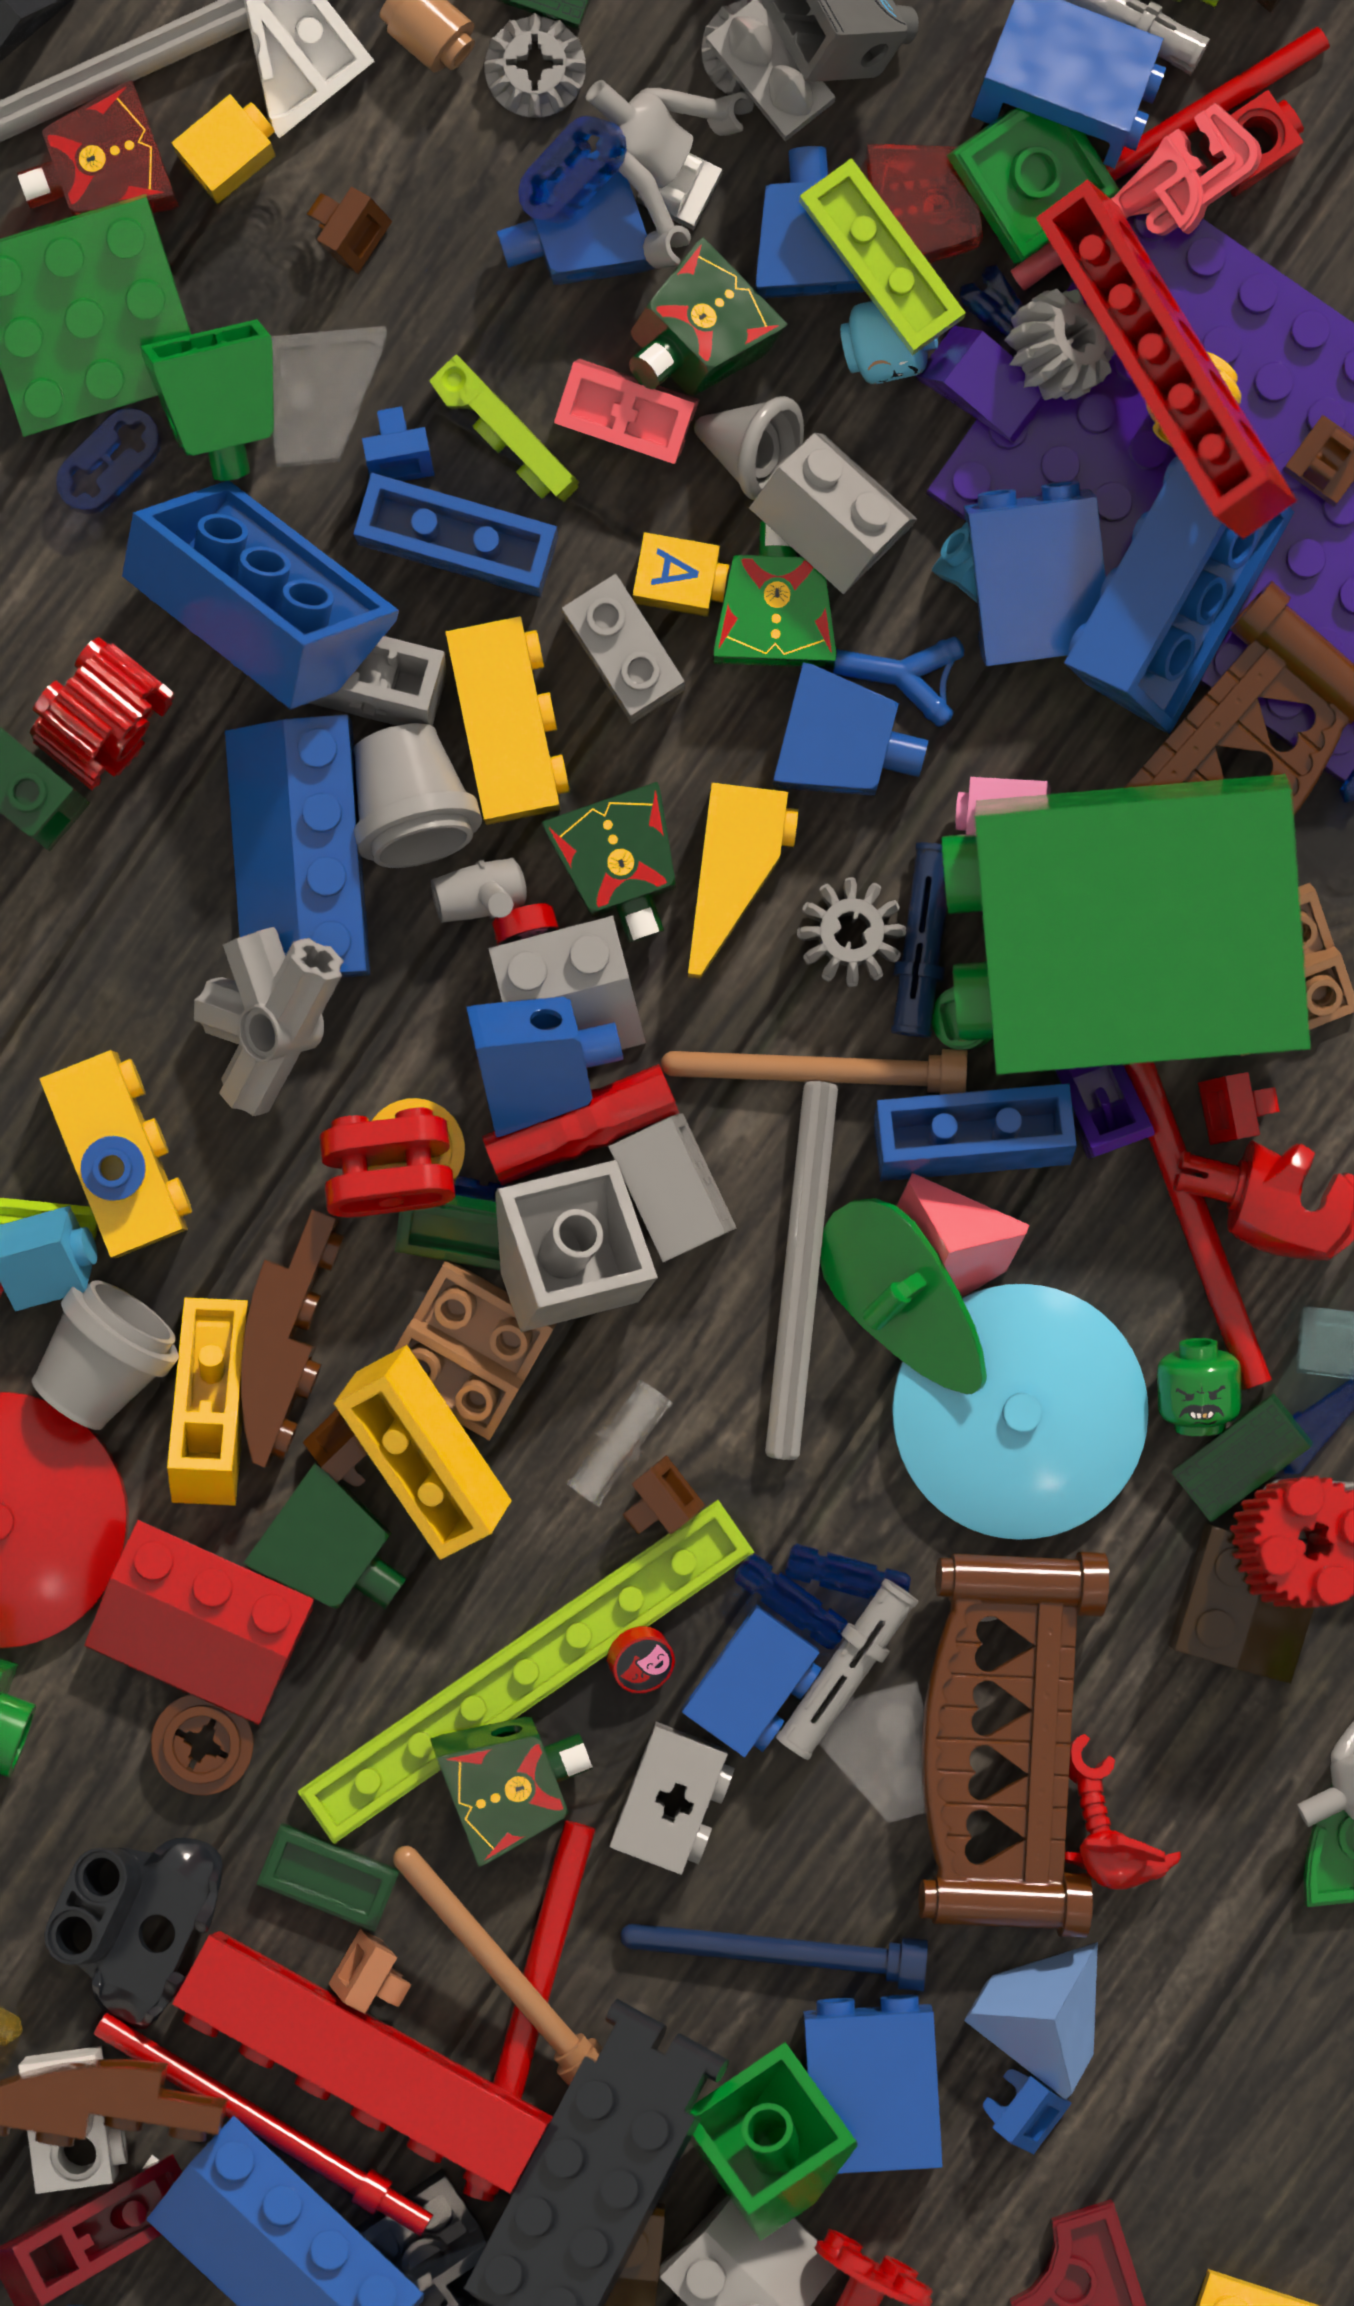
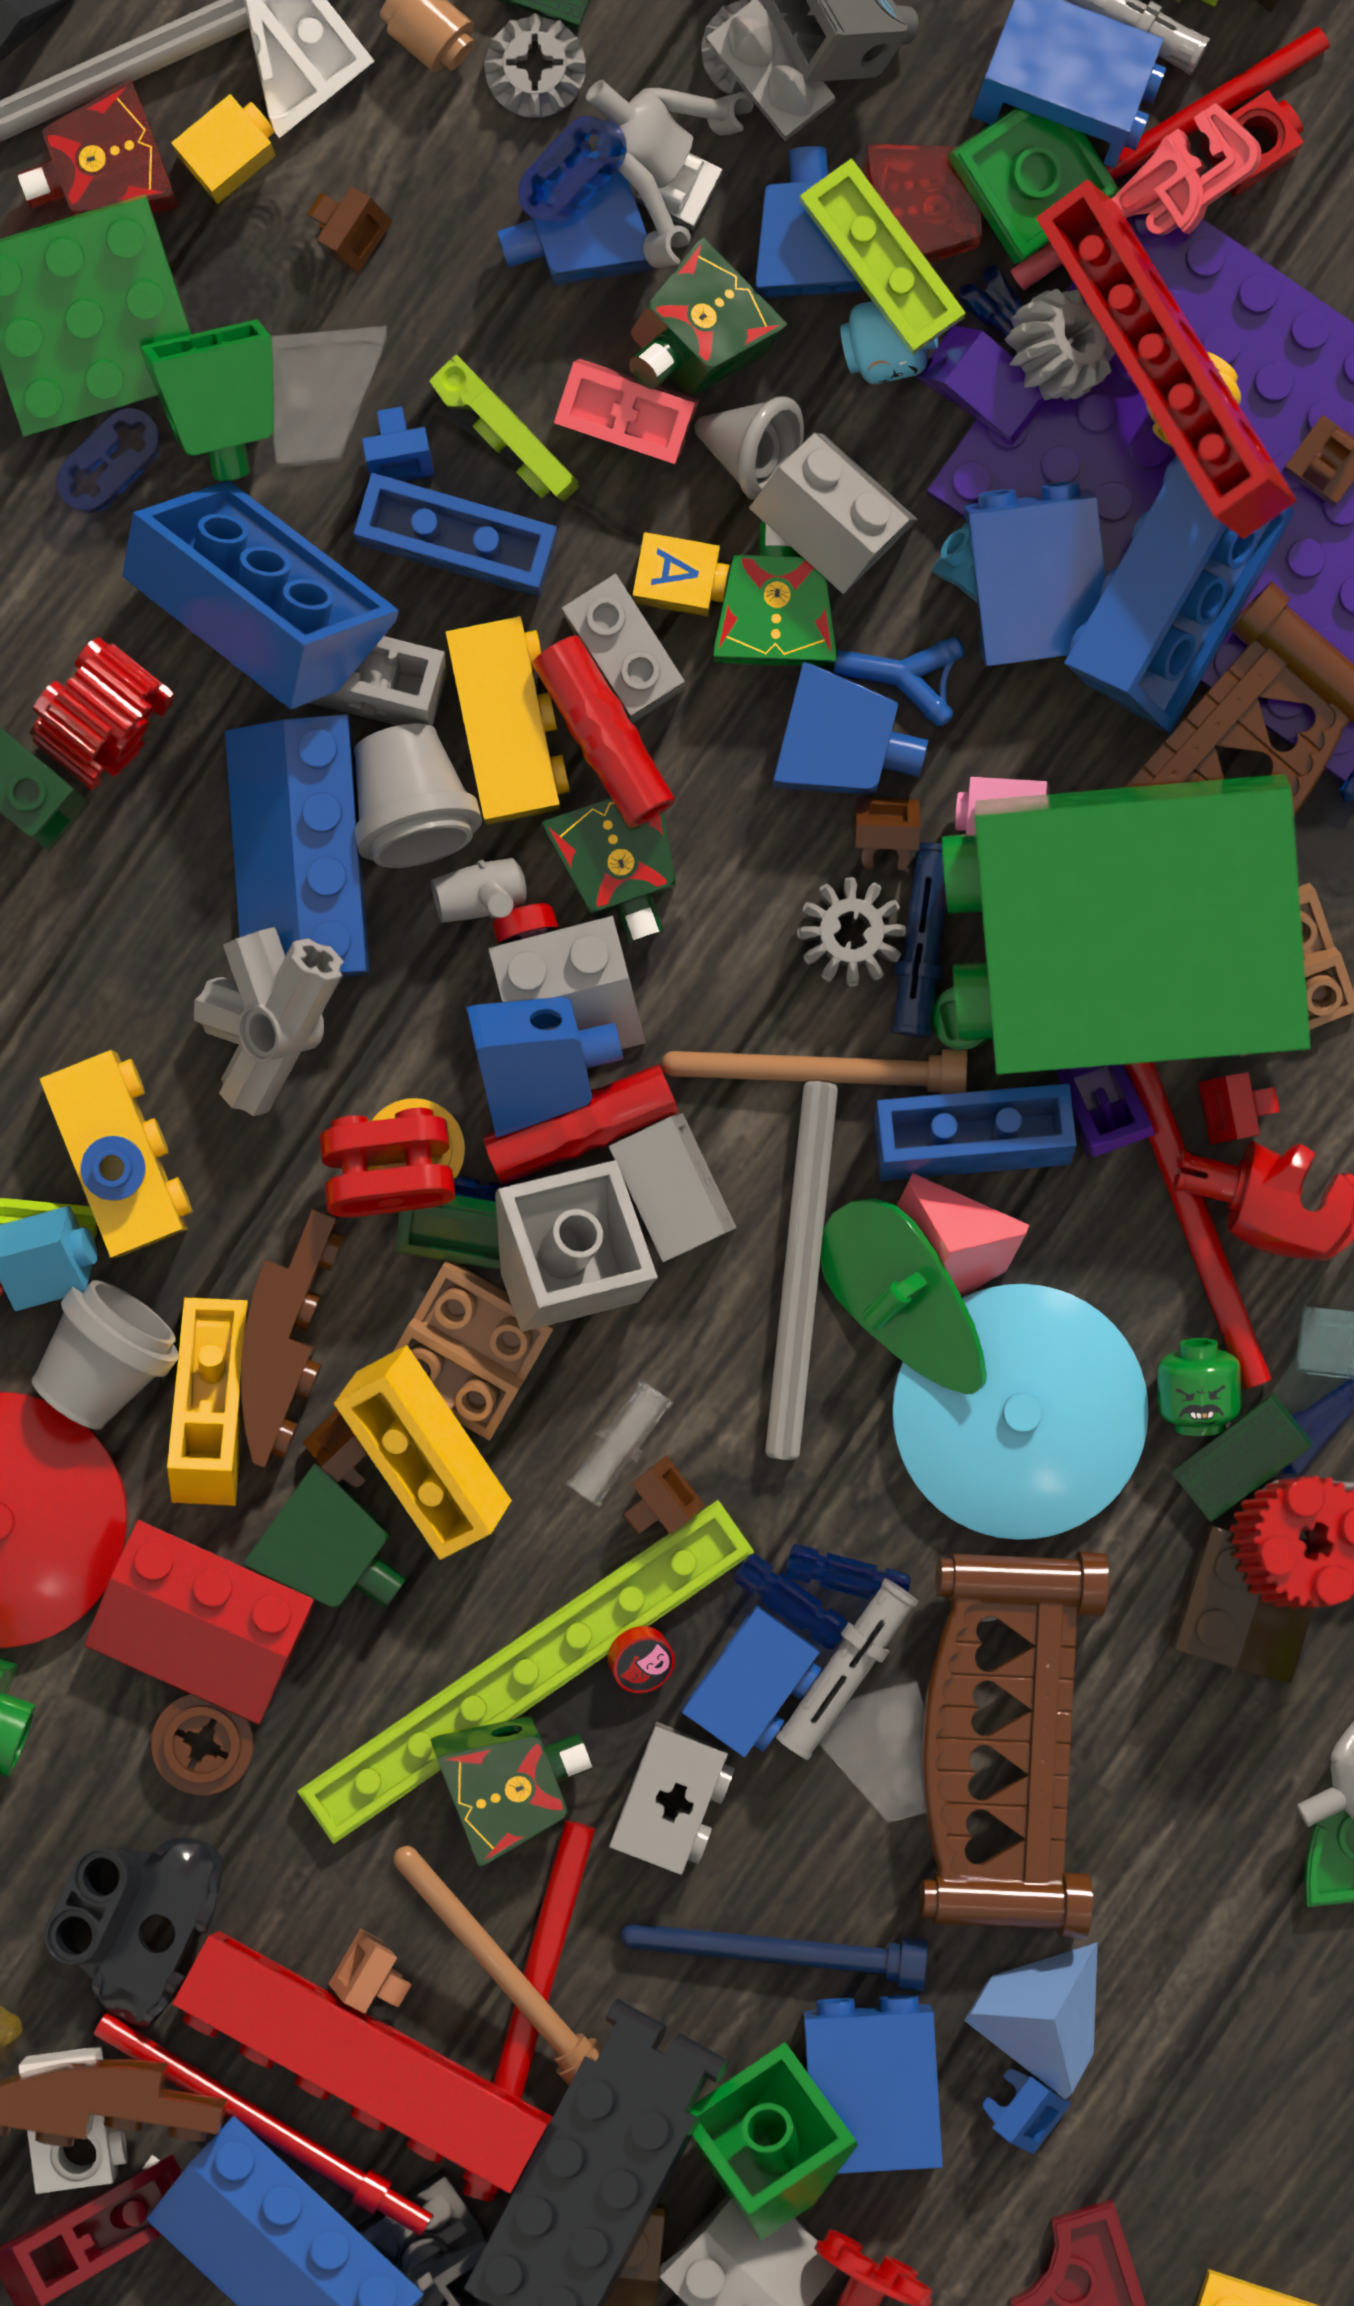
dark green tile [257,1823,400,1932] -> none
yellow slope [688,783,799,979] -> none
red piece [1065,1734,1181,1890] -> none
none -> red axle [532,635,676,828]
none -> reddish brown tile [855,797,921,870]

